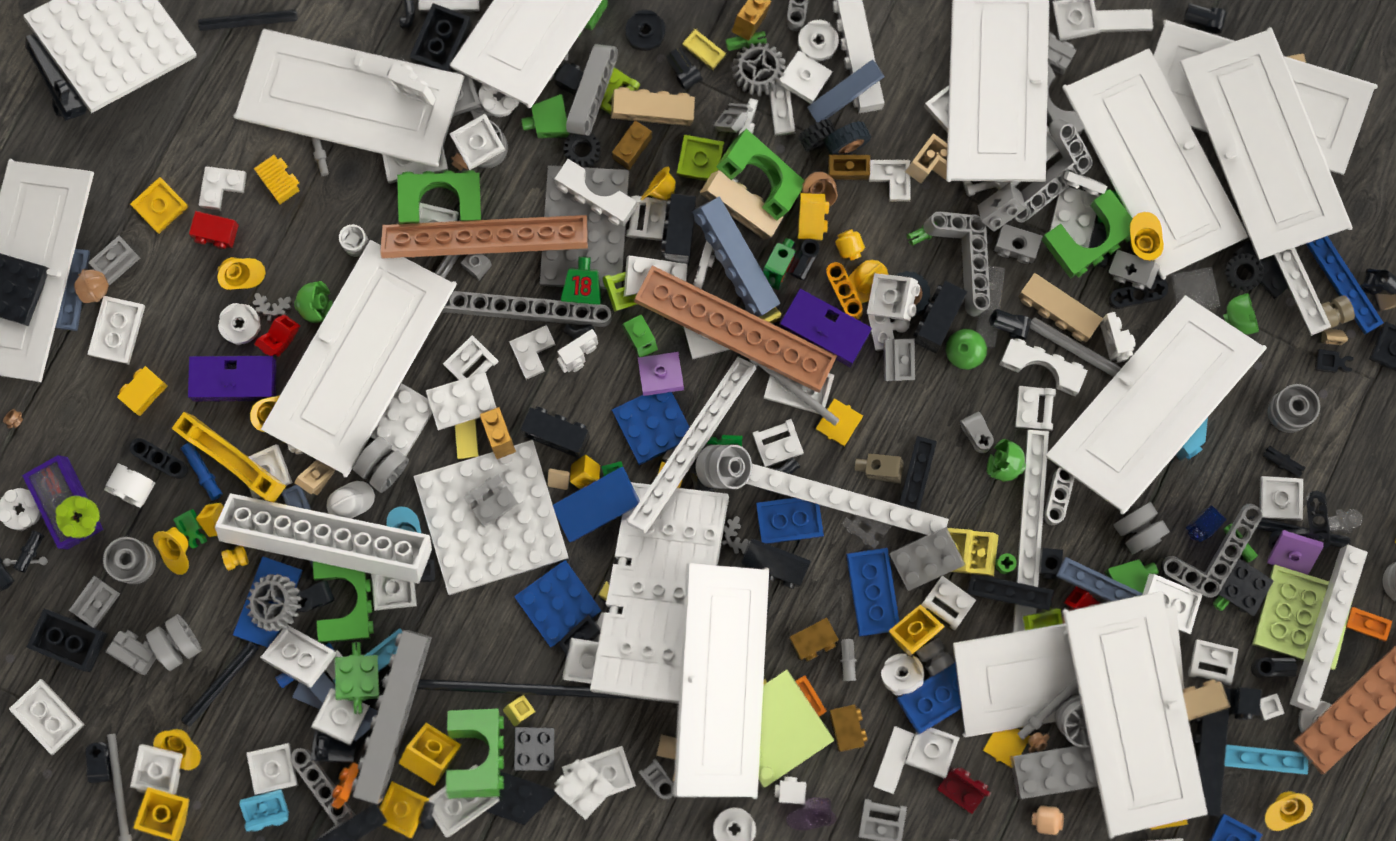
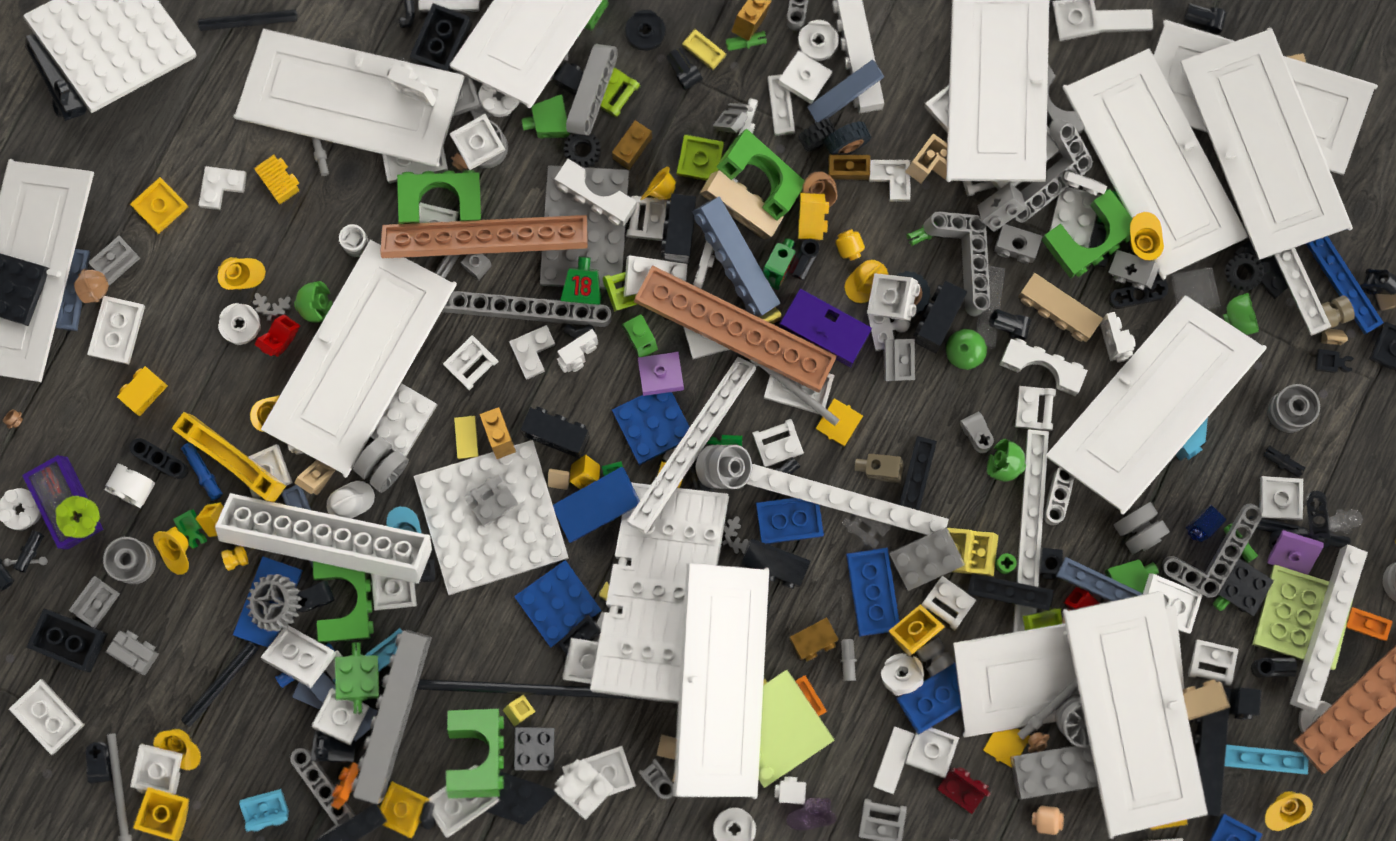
light grey wheel [146,614,202,671] -> none
dark purple brick [188,356,277,402] -> none
red brick [189,211,239,249] -> none
white plate [247,743,298,795] -> none
yellow slope [399,723,461,786] -> none
white plate [426,372,496,430] -> none
tan brick [611,87,695,126] -> none
light grey gear [732,42,786,97] -> none
light orange beam [826,262,863,319] -> none
pearl gold brick [829,705,867,752] -> none
light grey axle [1030,318,1121,377] -> none
light grey brick [1048,32,1077,75] -> none
white plate [1260,694,1284,720] -> none

